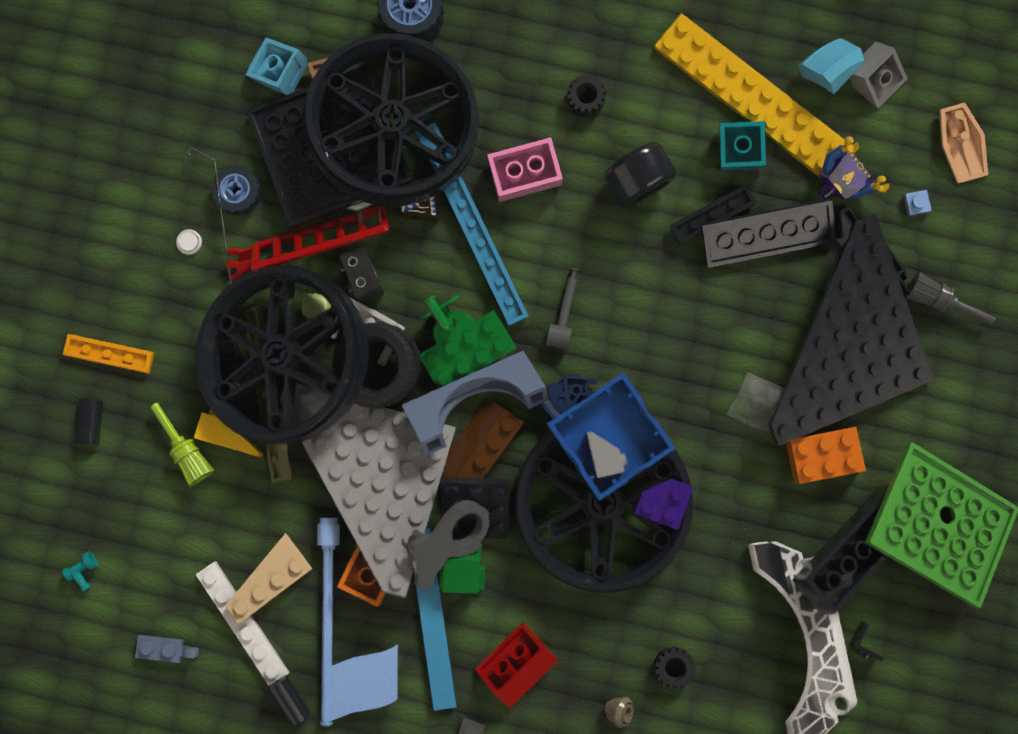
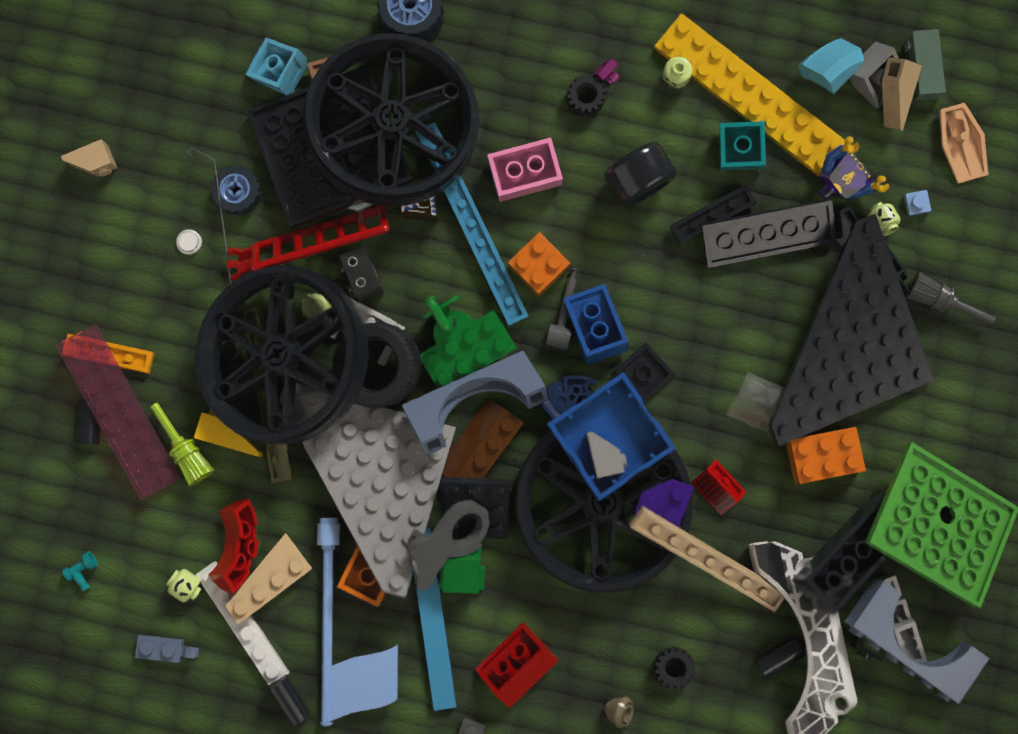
none -> clear pink plate [56,324,181,501]
none -> tan slope [61,139,117,176]
none -> yellowish green head [166,569,201,602]
none -> red brick [208,499,259,594]
none -> orange brick [508,232,570,297]
none -> blue slope [563,284,629,365]
none -> magenta tile [592,58,620,84]
none -> black tile [613,342,676,403]
none -> tan tile [630,506,785,612]
none -> yellowish green head [663,57,692,88]
none -> red panel [691,460,746,515]
none -> black brick [754,636,805,680]
none -> sand blue arch [845,577,989,704]
none -> yellowish green head [868,202,900,236]
none -> light grey slope [872,572,927,662]
none -> tan slope [882,57,922,130]
none -> sand green brick [905,29,946,101]

